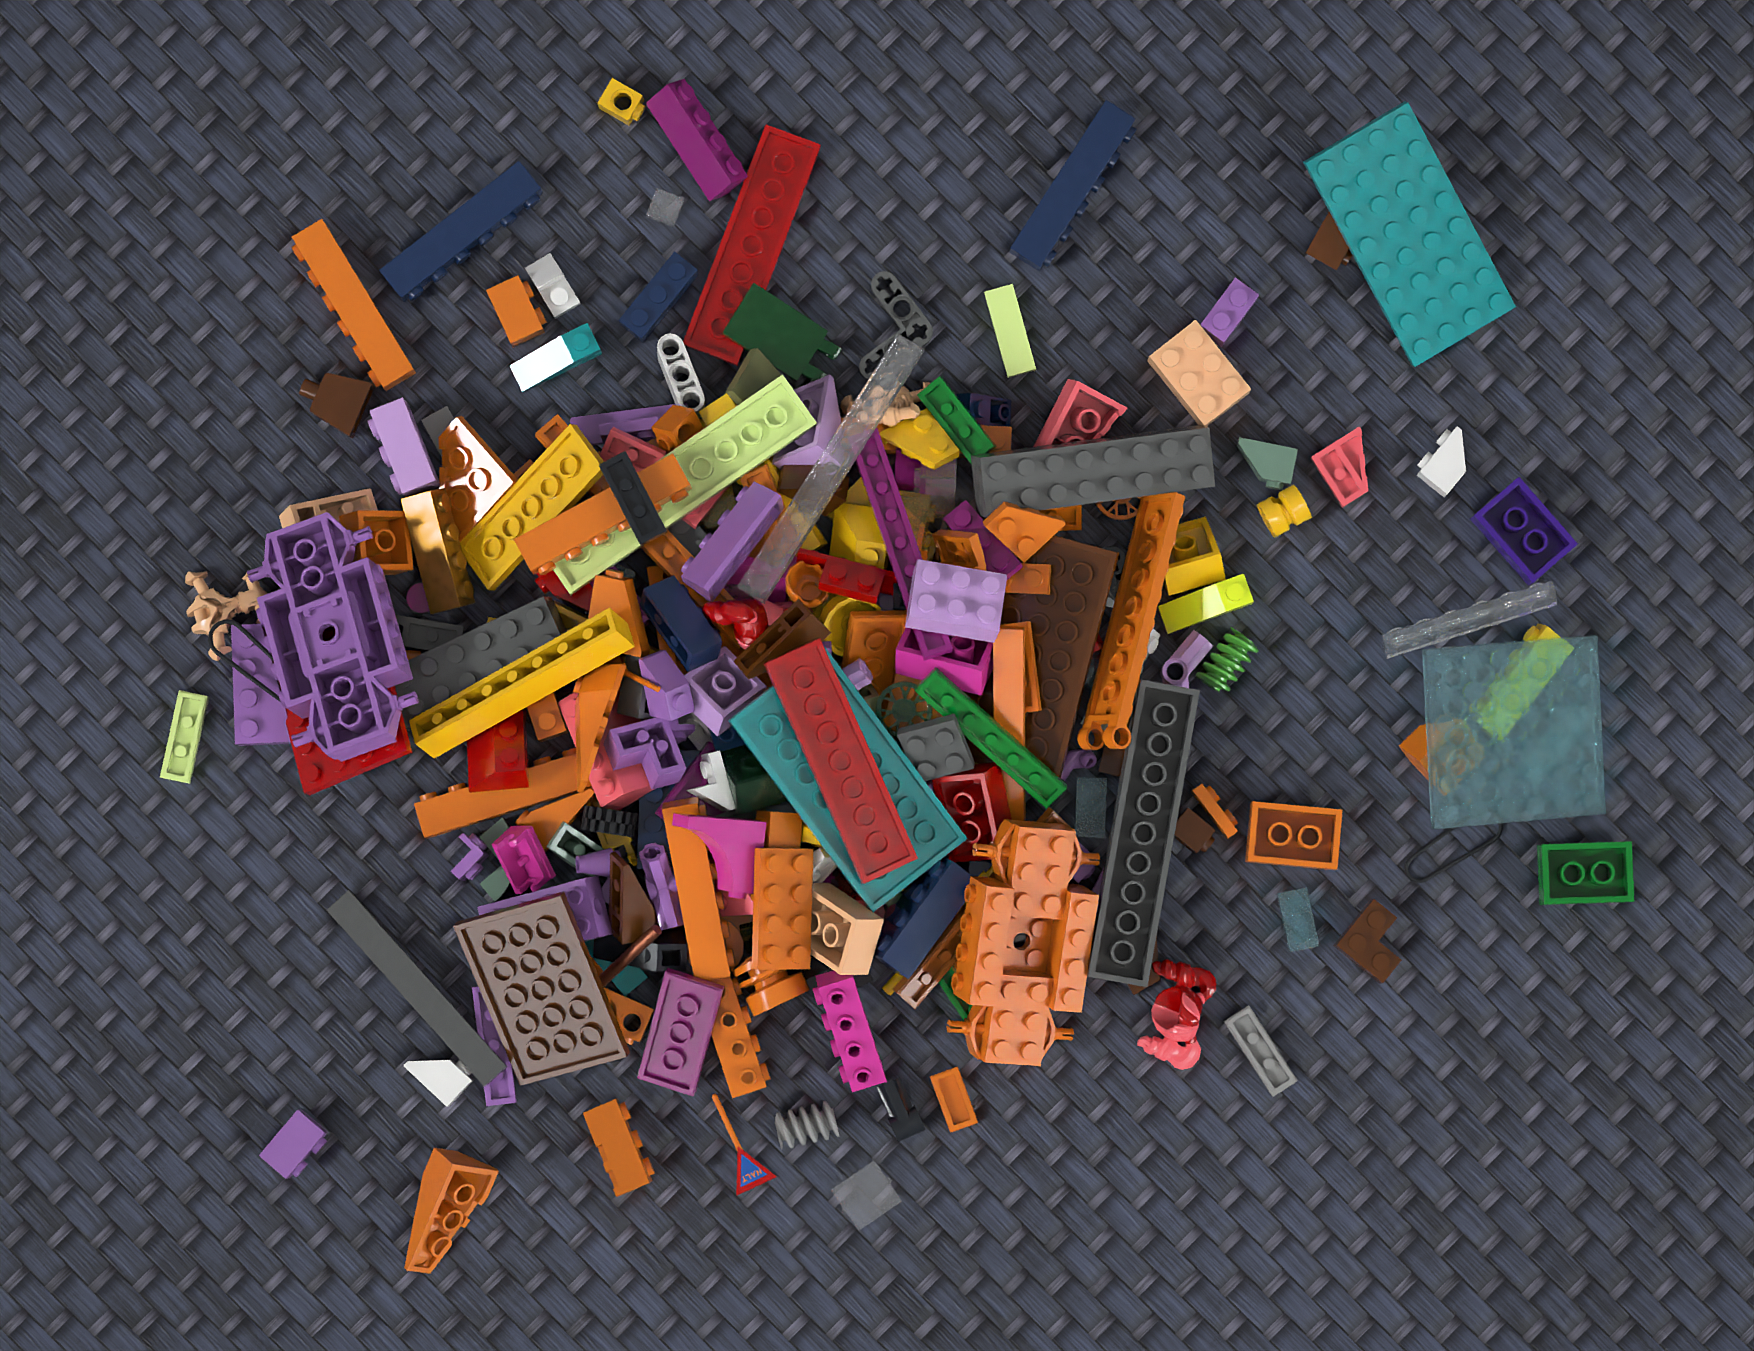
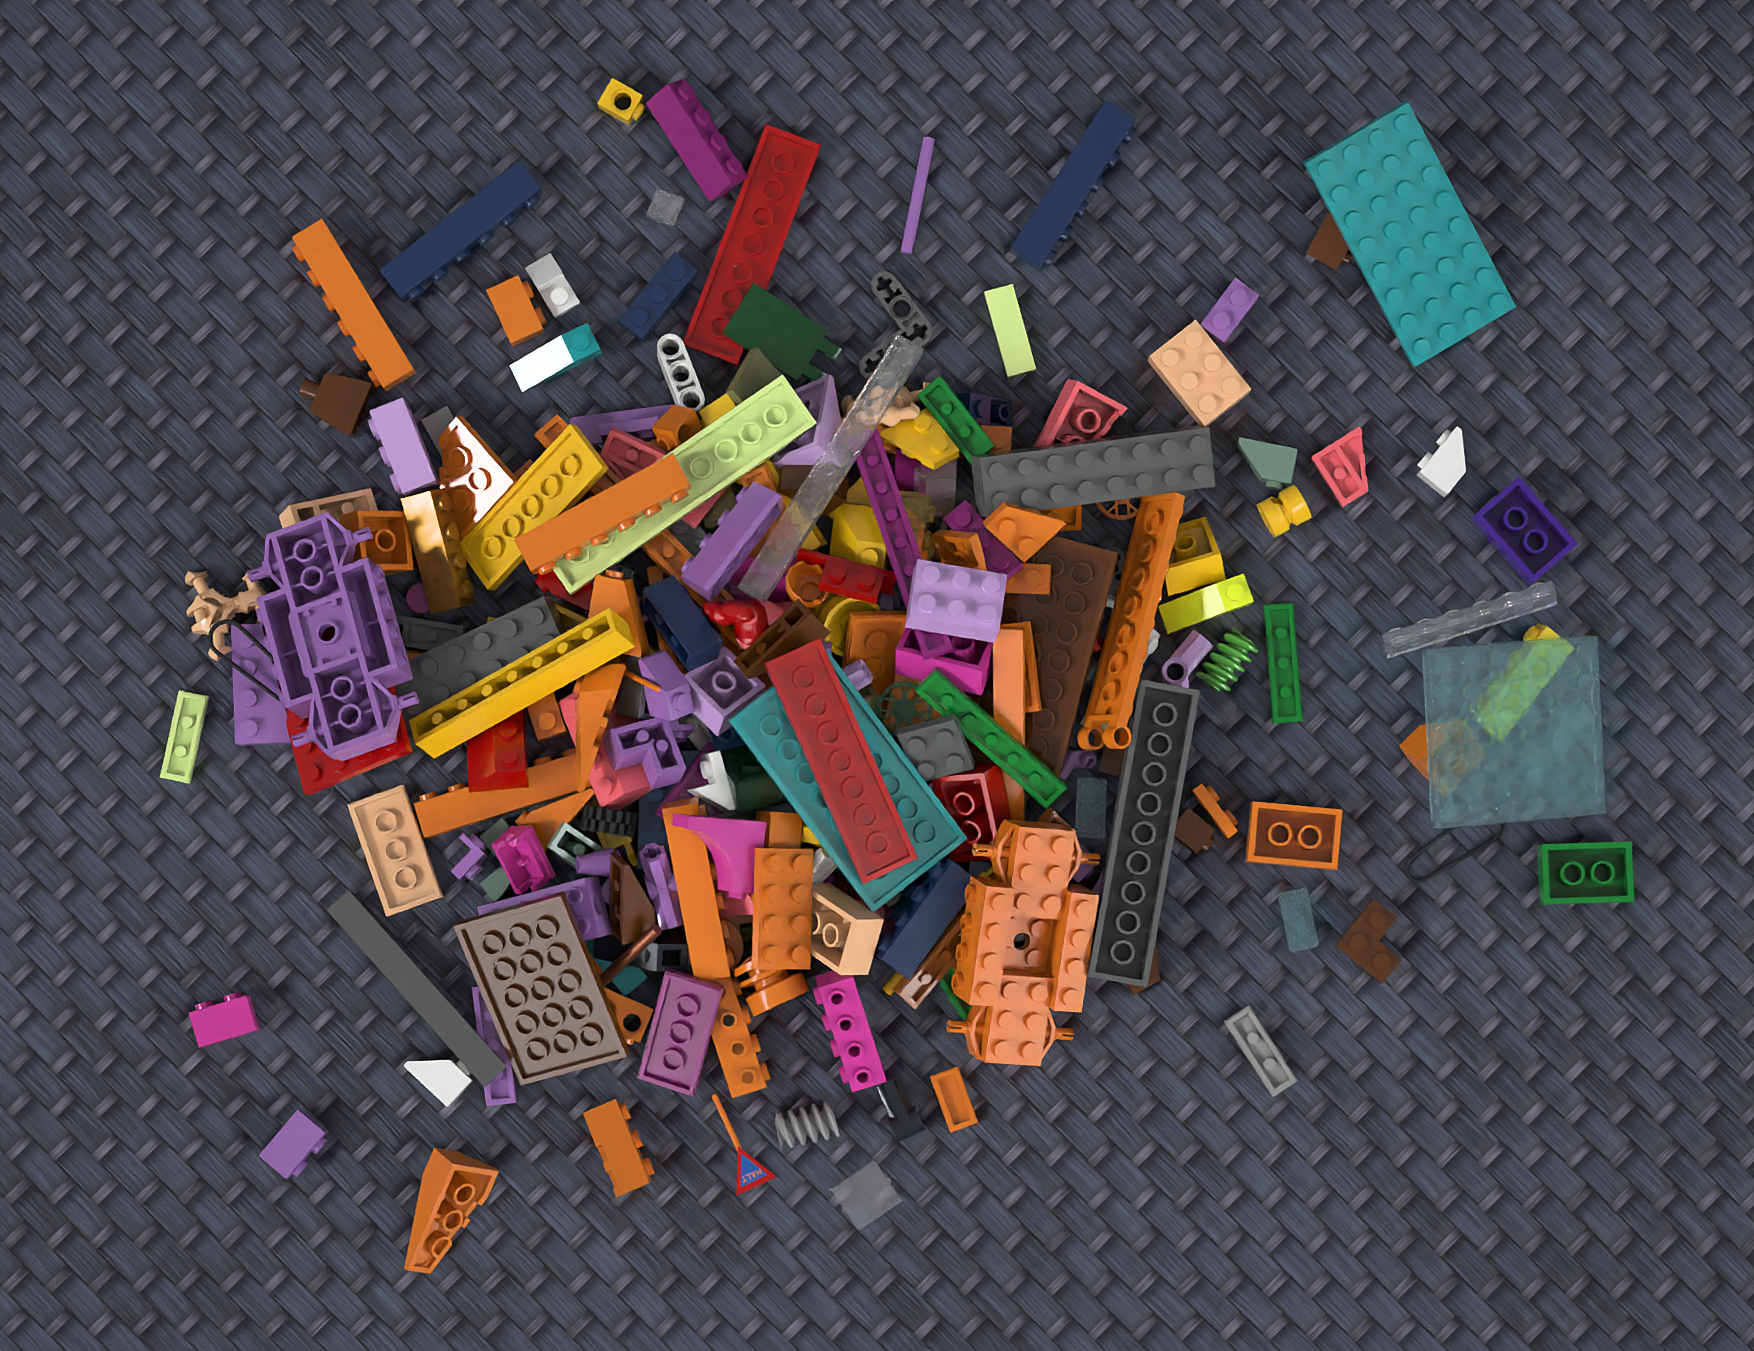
black plate [599,451,667,546] -> none
hair [1137,959,1216,1070] -> none
none -> dark pink brick [189,991,260,1047]
none -> light nougat tile [347,784,444,917]
none -> medium lavender bar [900,137,935,254]
none -> green tile [1263,603,1303,724]

